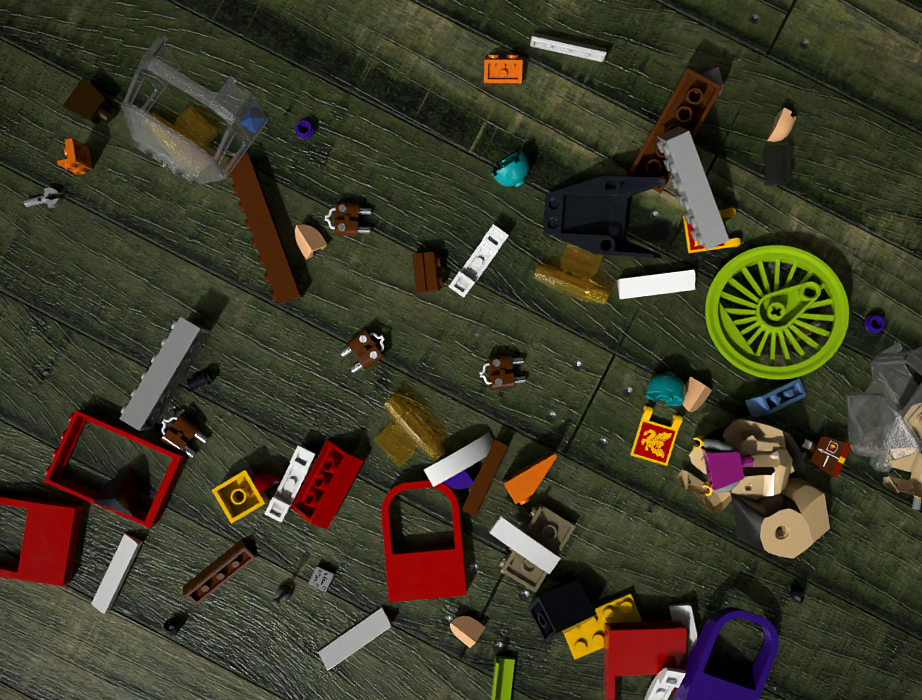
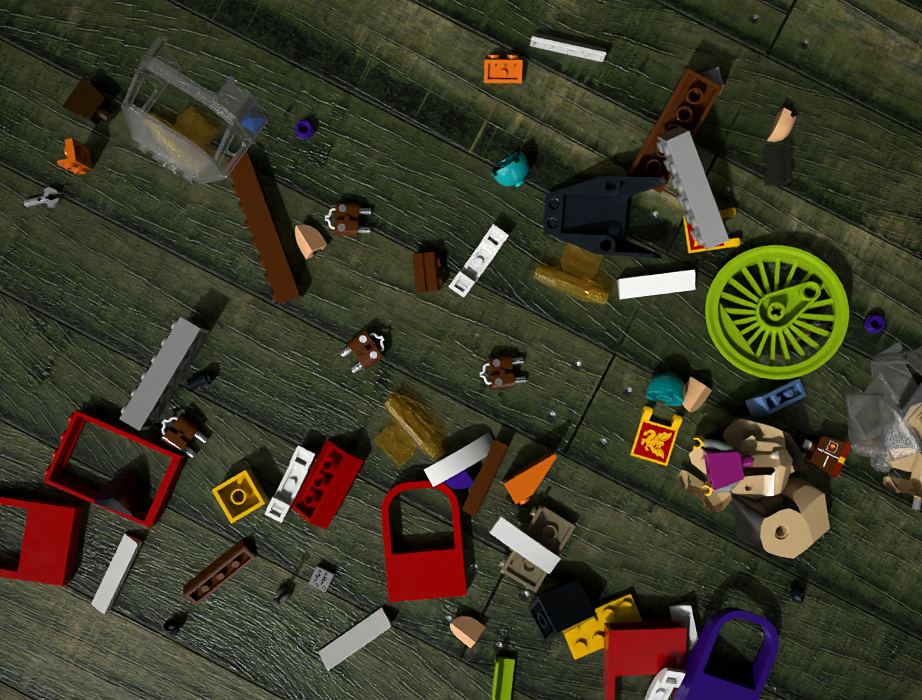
red brick [253,471,282,493] -> none

